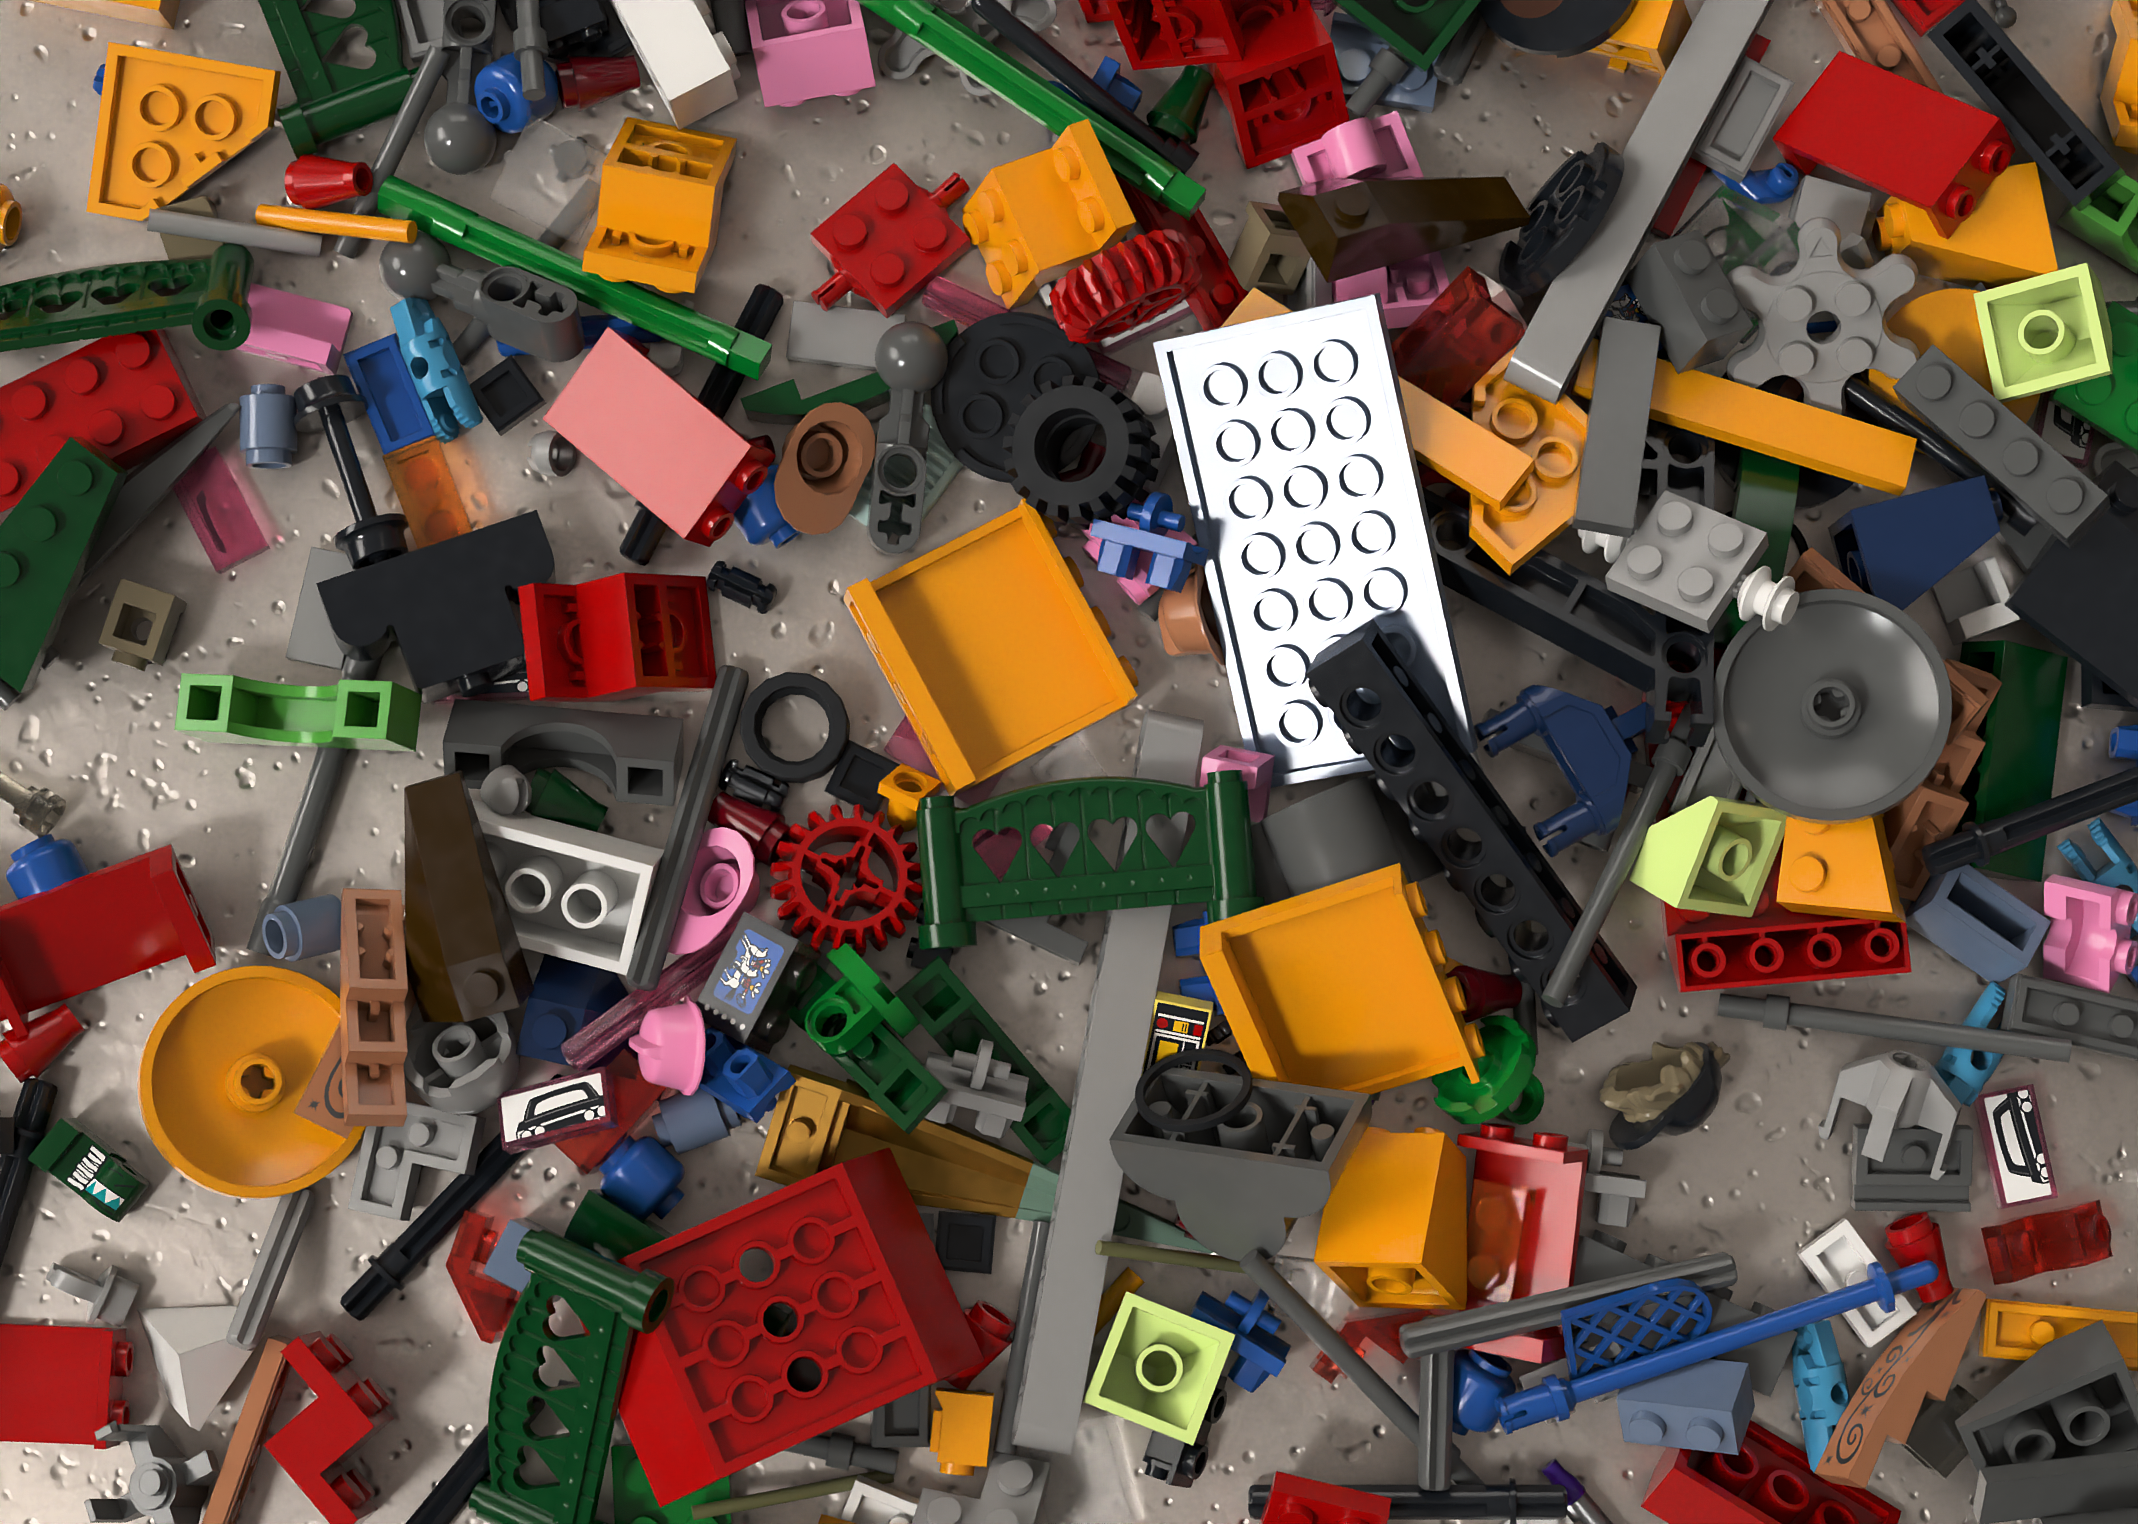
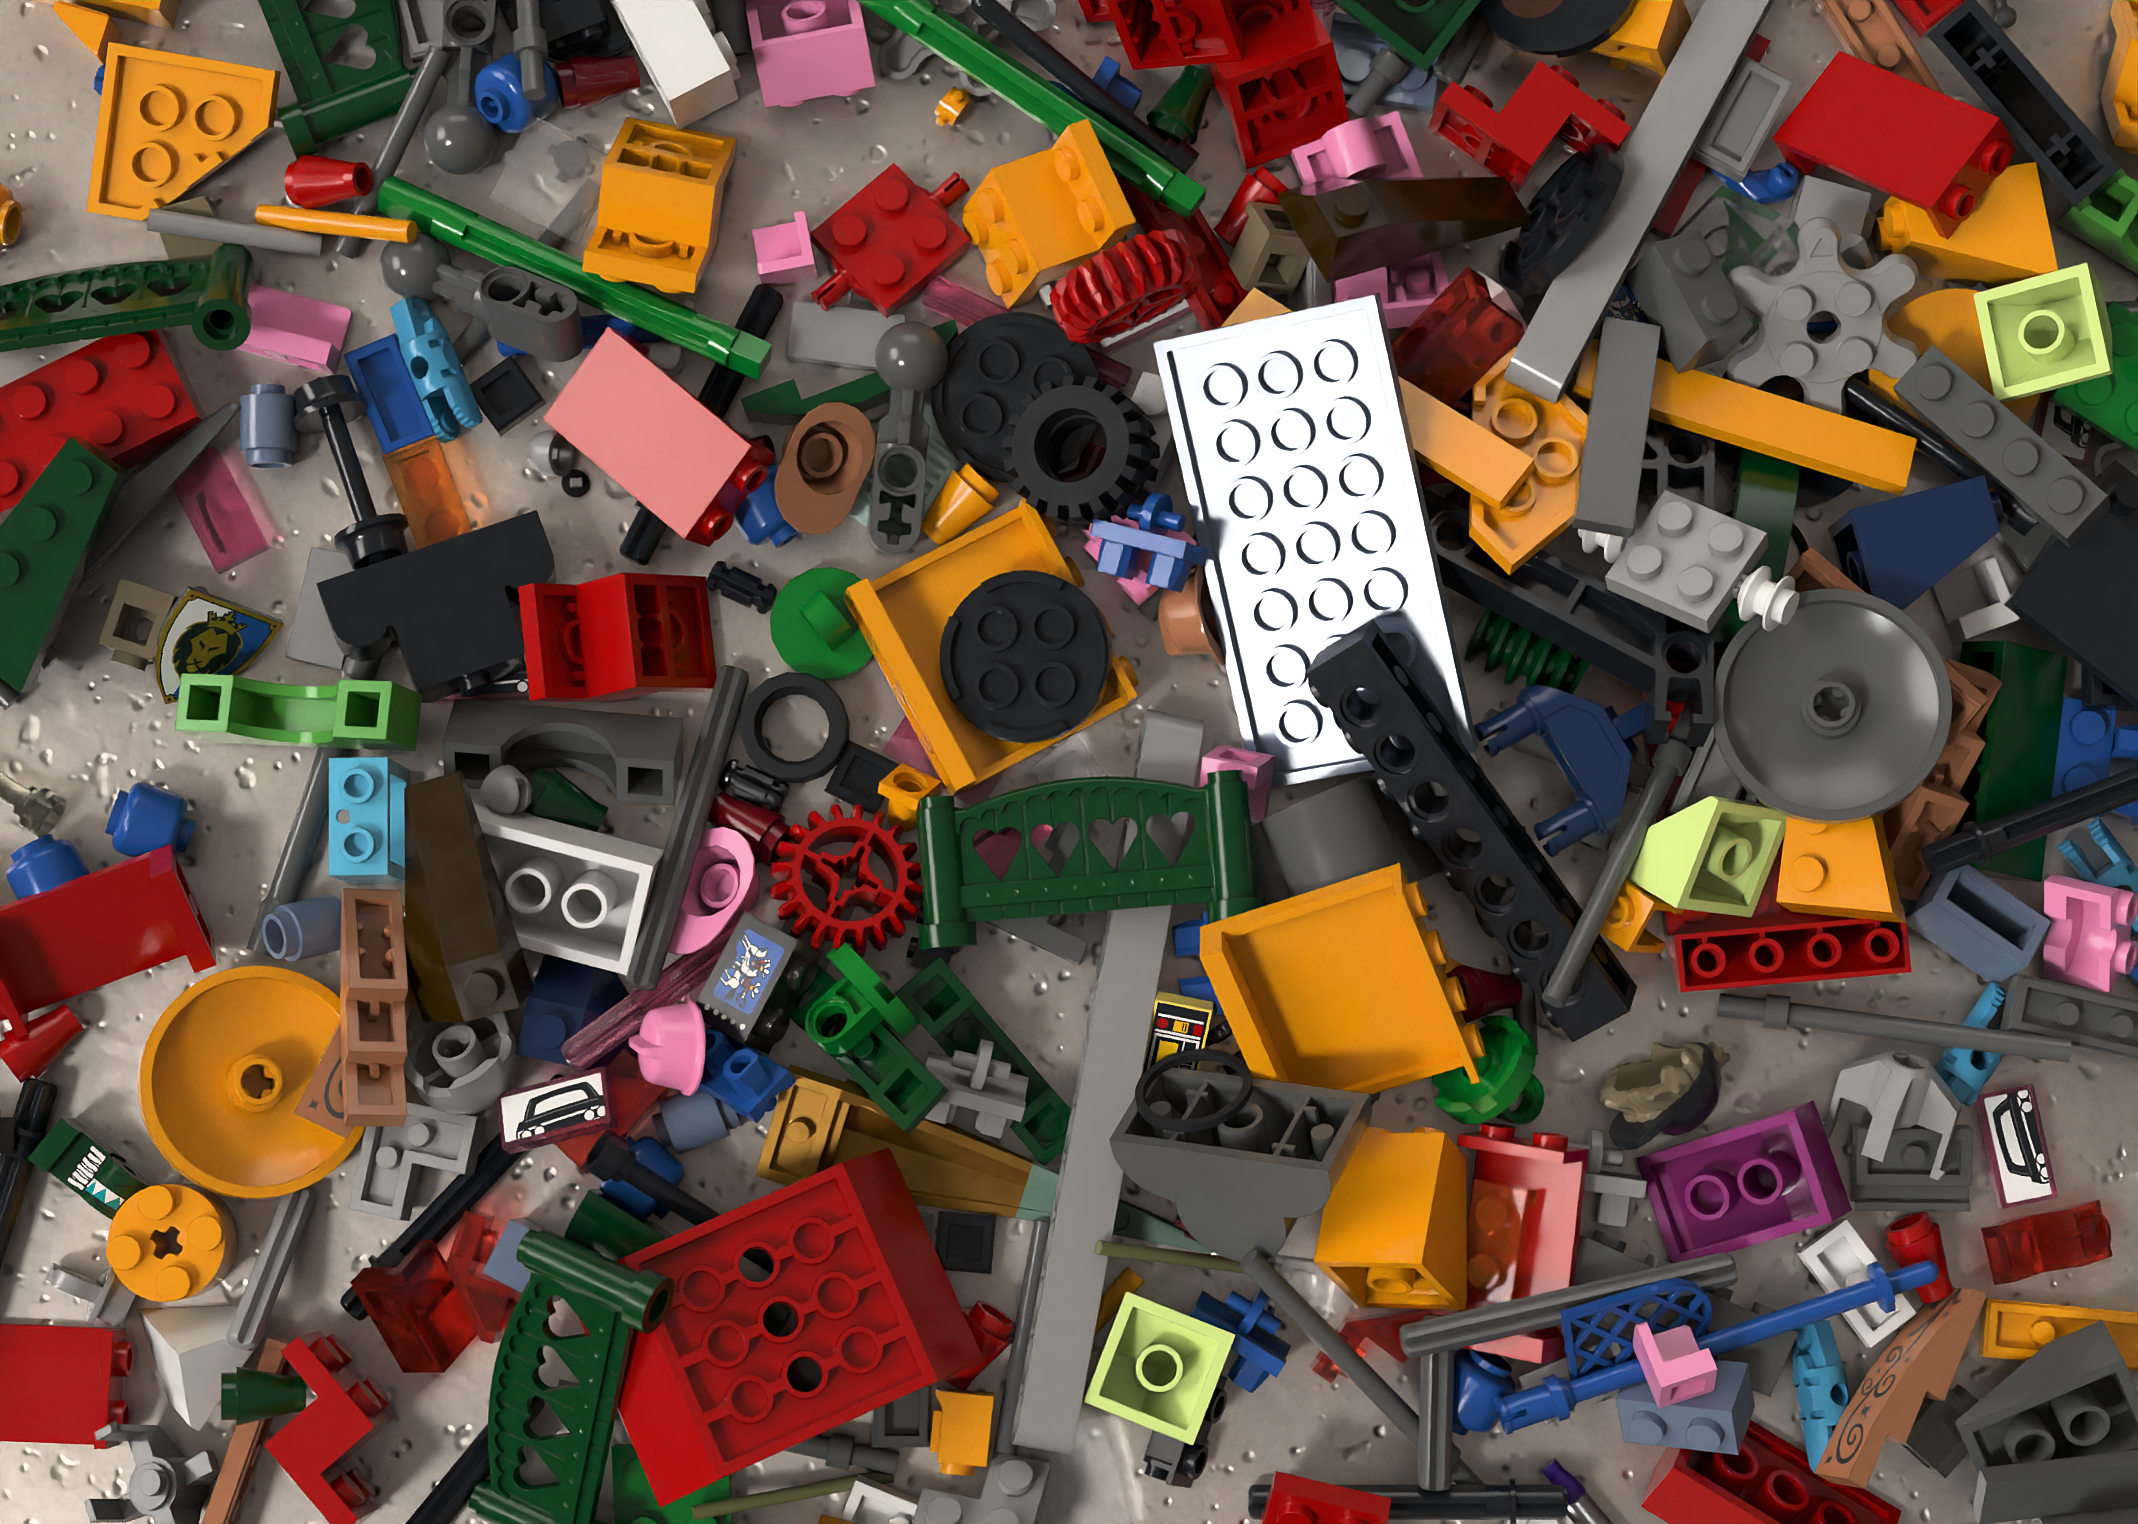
none -> light orange slope [53,0,122,64]
none -> blue head [105,782,196,858]
none -> light orange brick [106,1183,238,1302]
none -> shield [154,586,284,705]
none -> dark green cone [221,1366,306,1426]
none -> medium azure window [328,757,410,885]
none -> clear red panel [350,1240,482,1373]
none -> black piece [561,469,590,497]
none -> black piece [583,1129,773,1274]
none -> bright pink panel [752,210,819,288]
none -> green tile [770,567,874,681]
none -> light orange cone [921,462,1000,546]
none -> light orange piece [935,86,973,127]
none -> black tile [939,570,1113,744]
none -> red cone [1213,165,1289,248]
none -> red bracket [1428,60,1632,193]
none -> dark green piece [1464,609,1590,694]
none -> light orange window [1599,877,1685,953]
none -> bright pink panel [1633,1322,1718,1409]
none -> magenta slope [1636,1100,1852,1263]
none -> blue plate [2051,697,2117,819]

